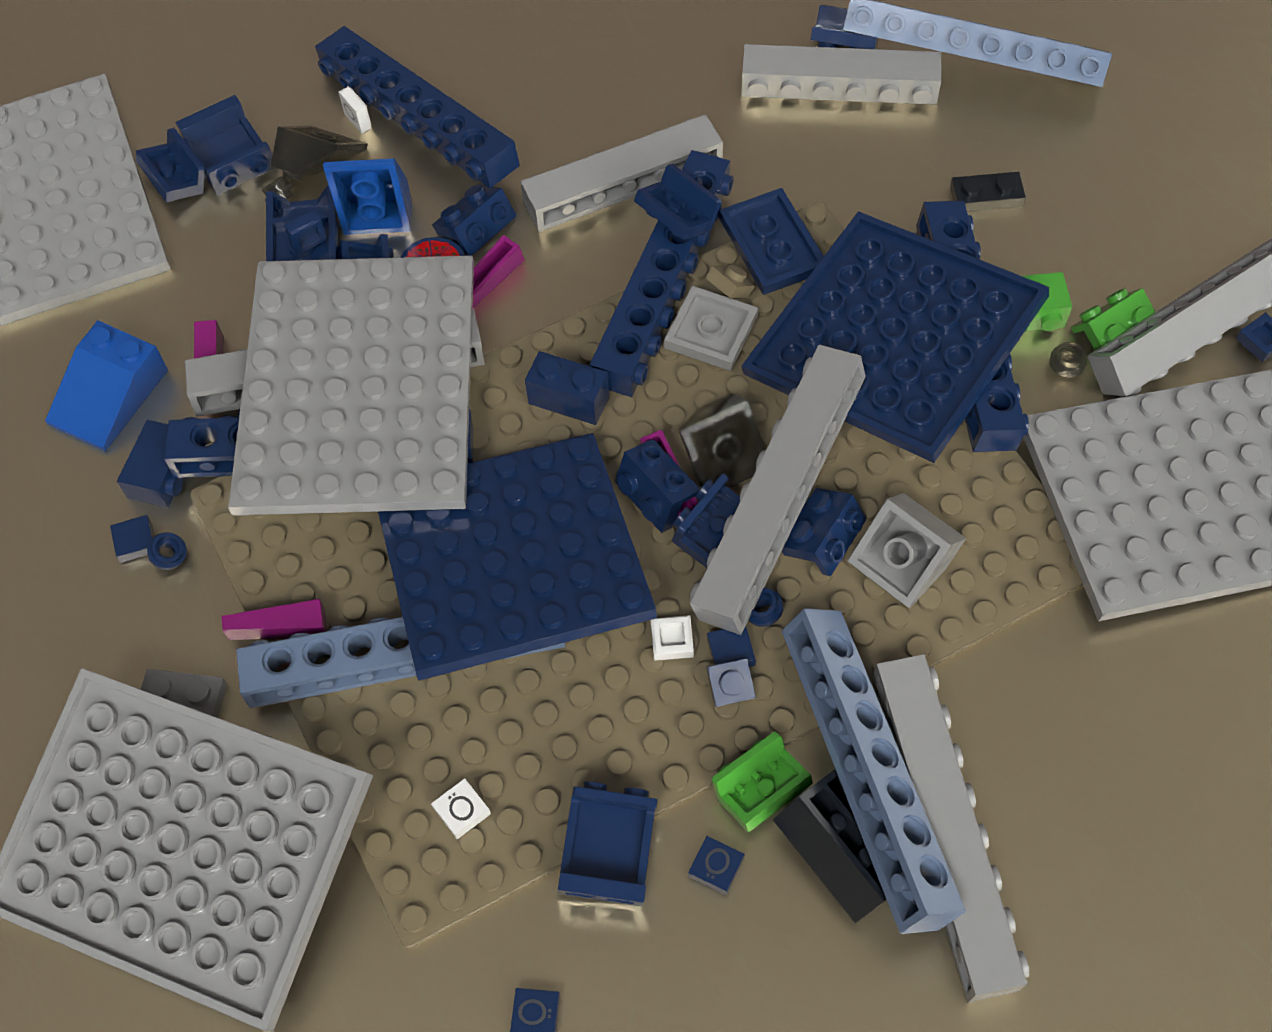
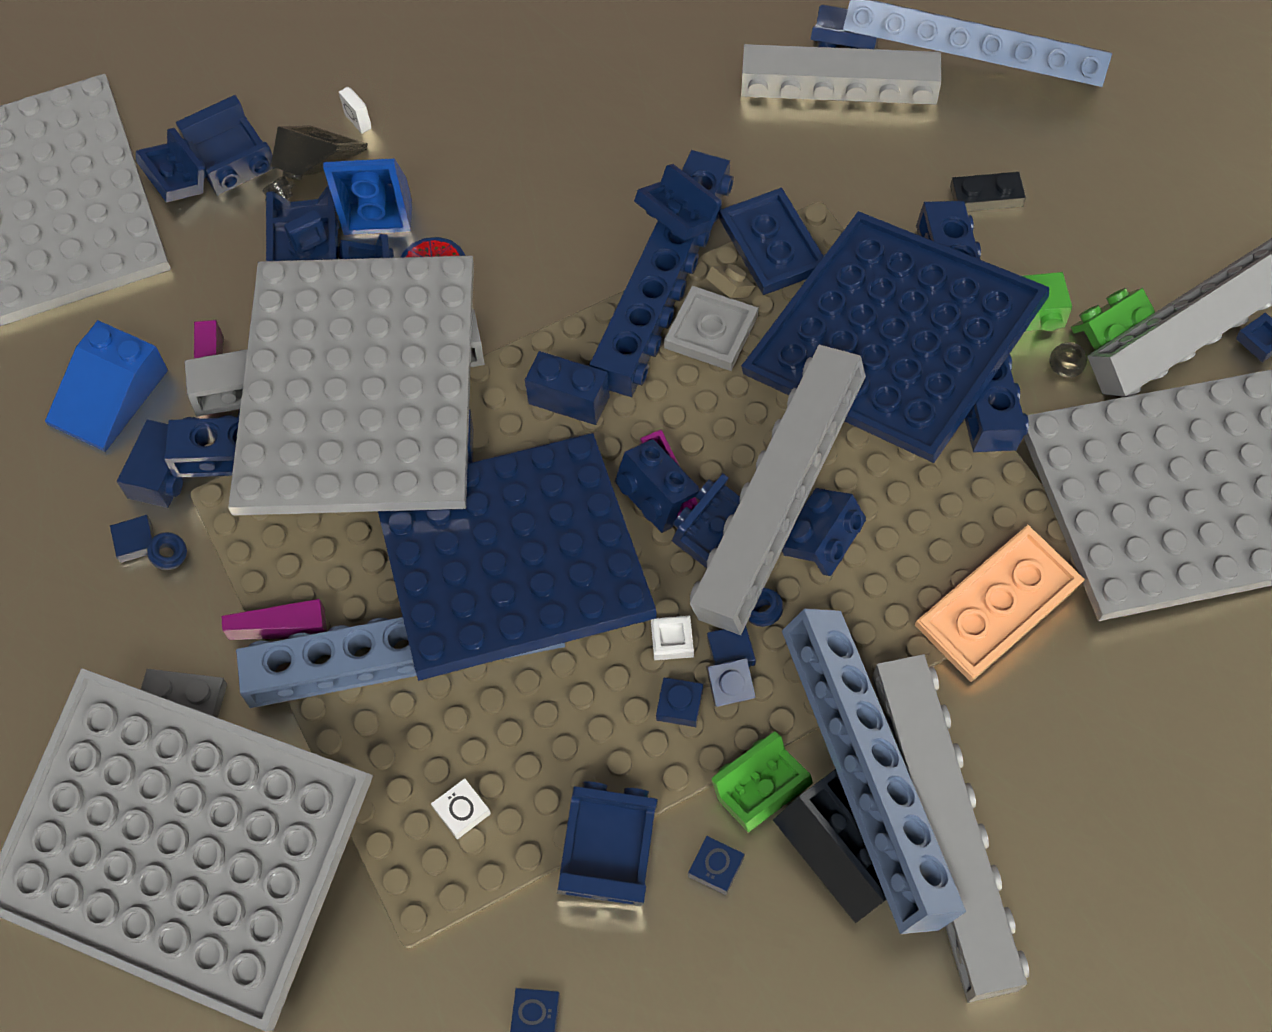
dark blue brick [315,26,520,188] -> none
dark blue bracket [432,184,516,256] -> none
magenta piece [473,235,525,308] -> none
light grey brick [520,114,723,232] -> none
clear smoke slope [678,393,766,488] -> none
light grey slope [848,493,967,608] -> none
none -> dark blue plate [656,677,703,727]
none -> light nougat tile [915,525,1085,682]

